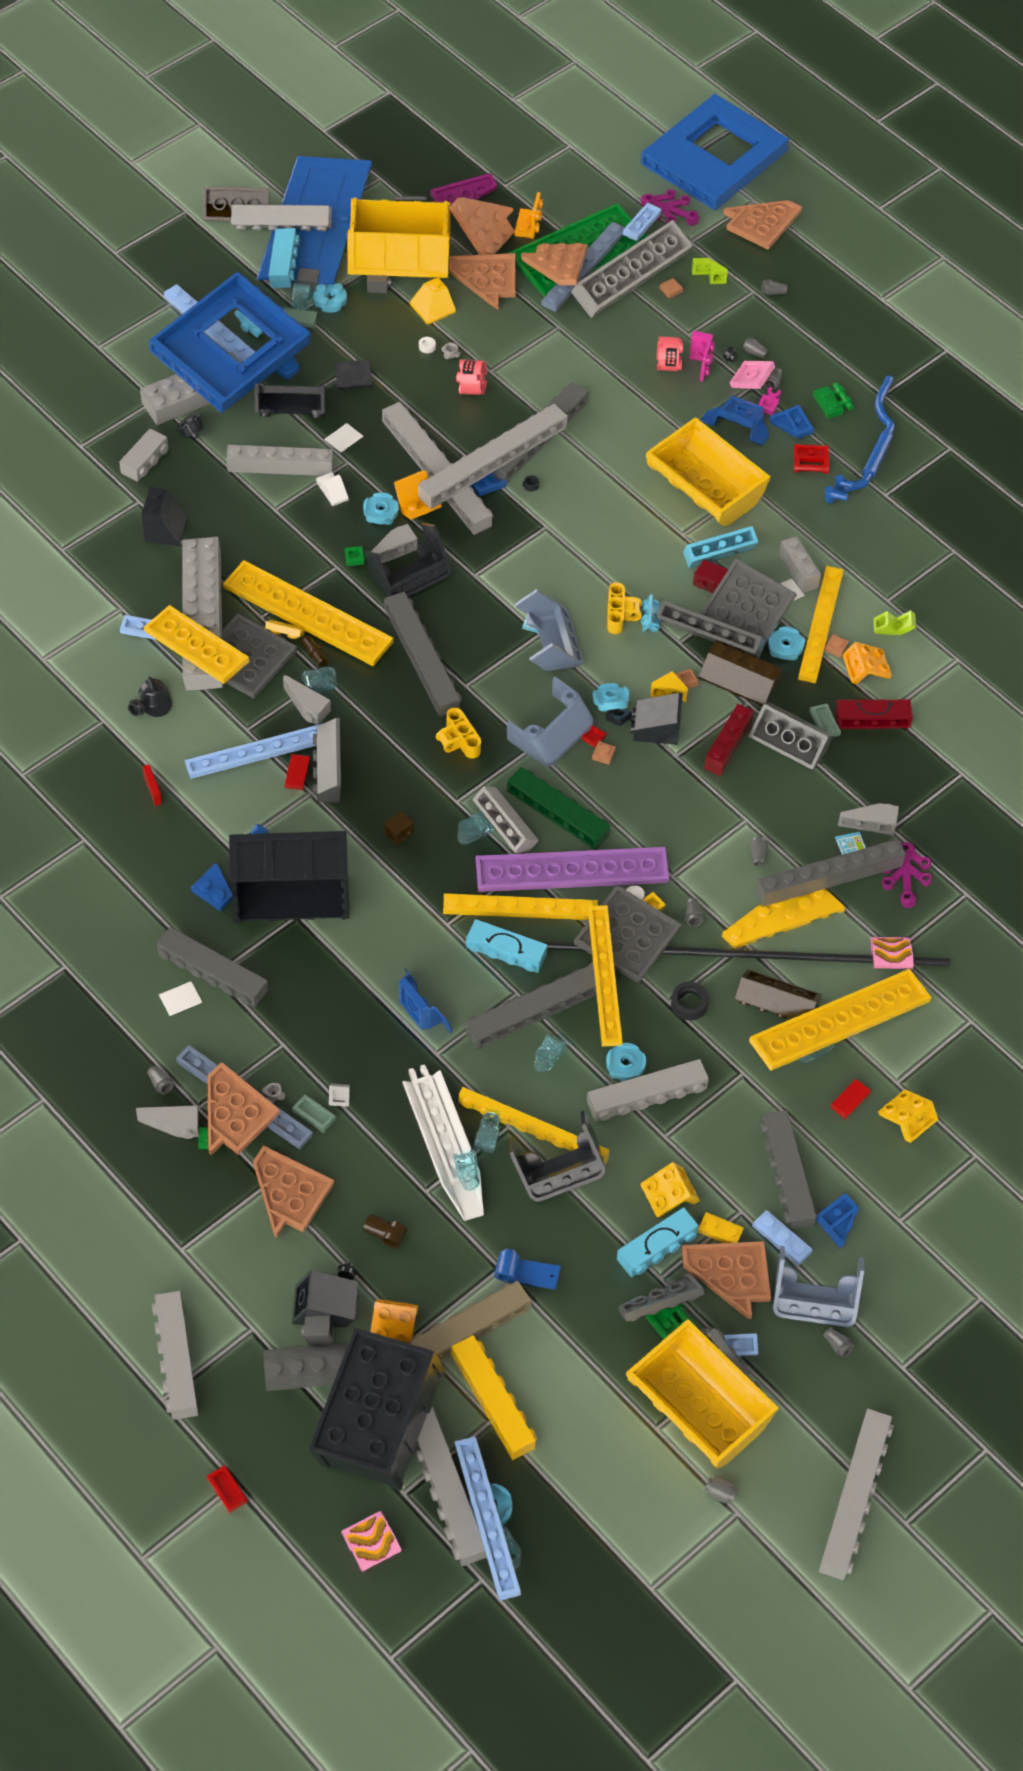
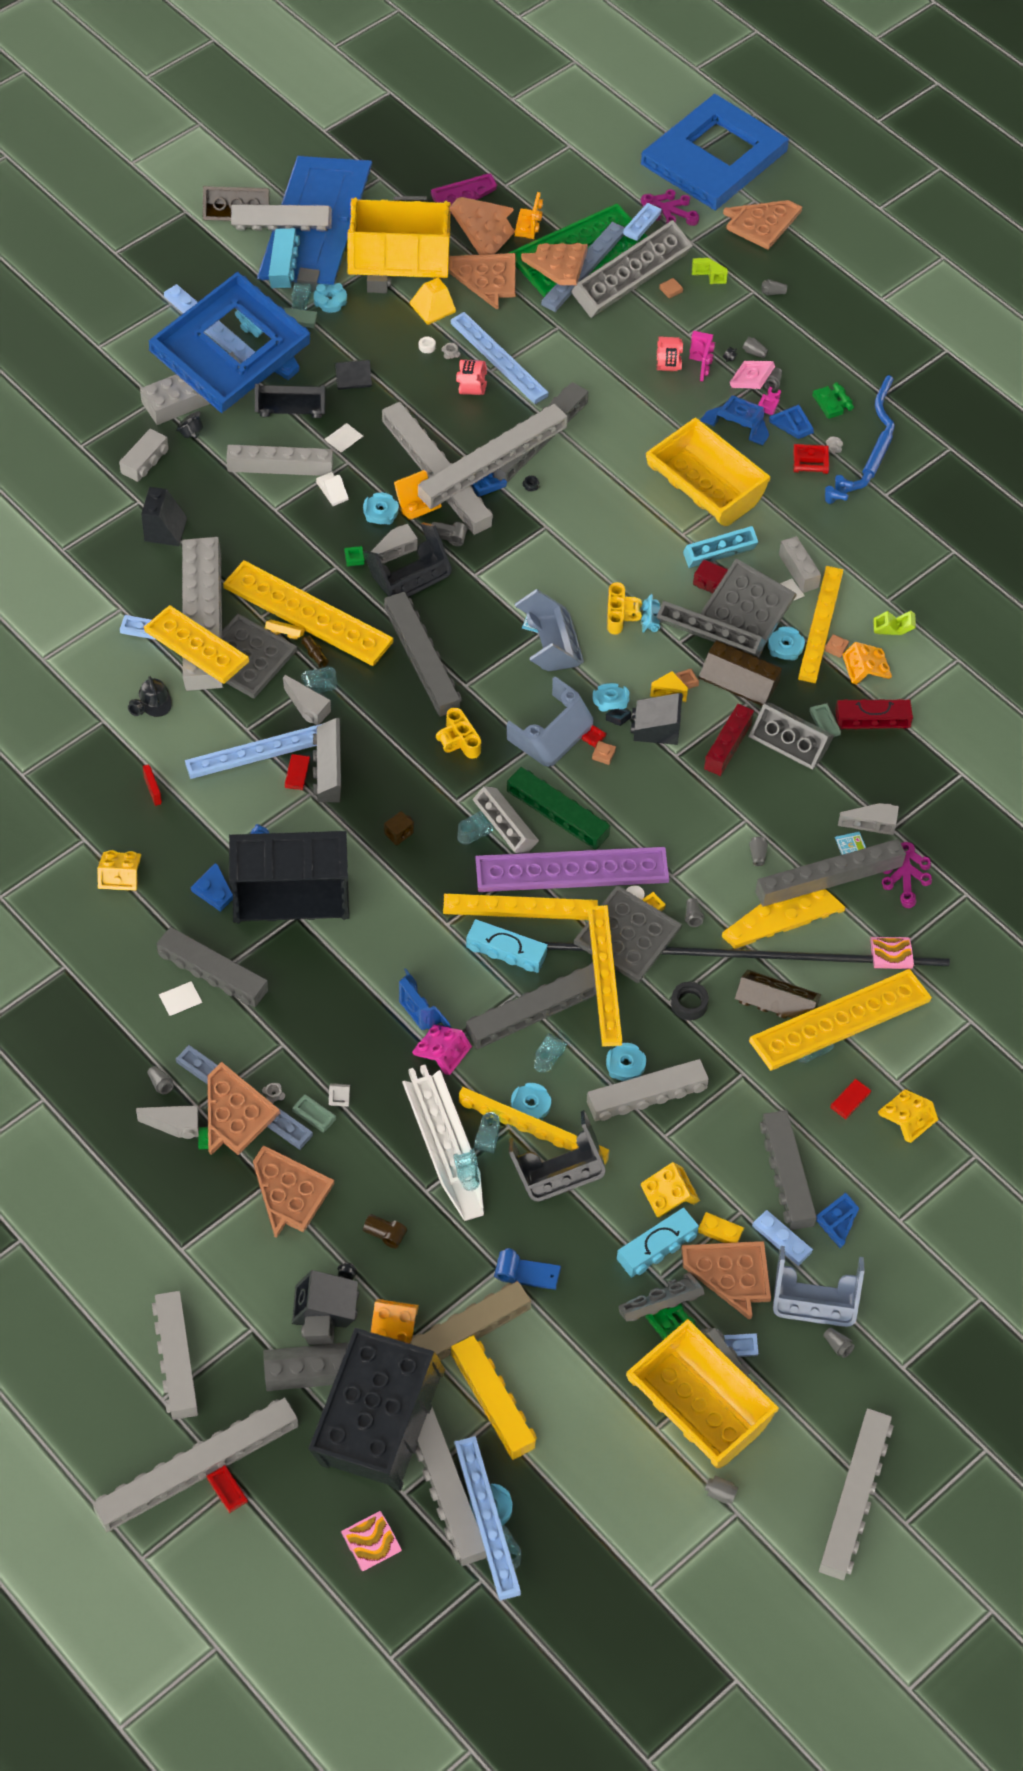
none -> light grey brick [92,1398,298,1533]
none -> yellow bracket [98,850,141,891]
none -> dark pink bracket [412,1024,472,1075]
none -> dark grey piece [432,522,467,546]
none -> light blue plate [451,312,548,404]
none -> medium azure plate [511,1083,551,1121]
none -> light grey plate [826,437,843,453]

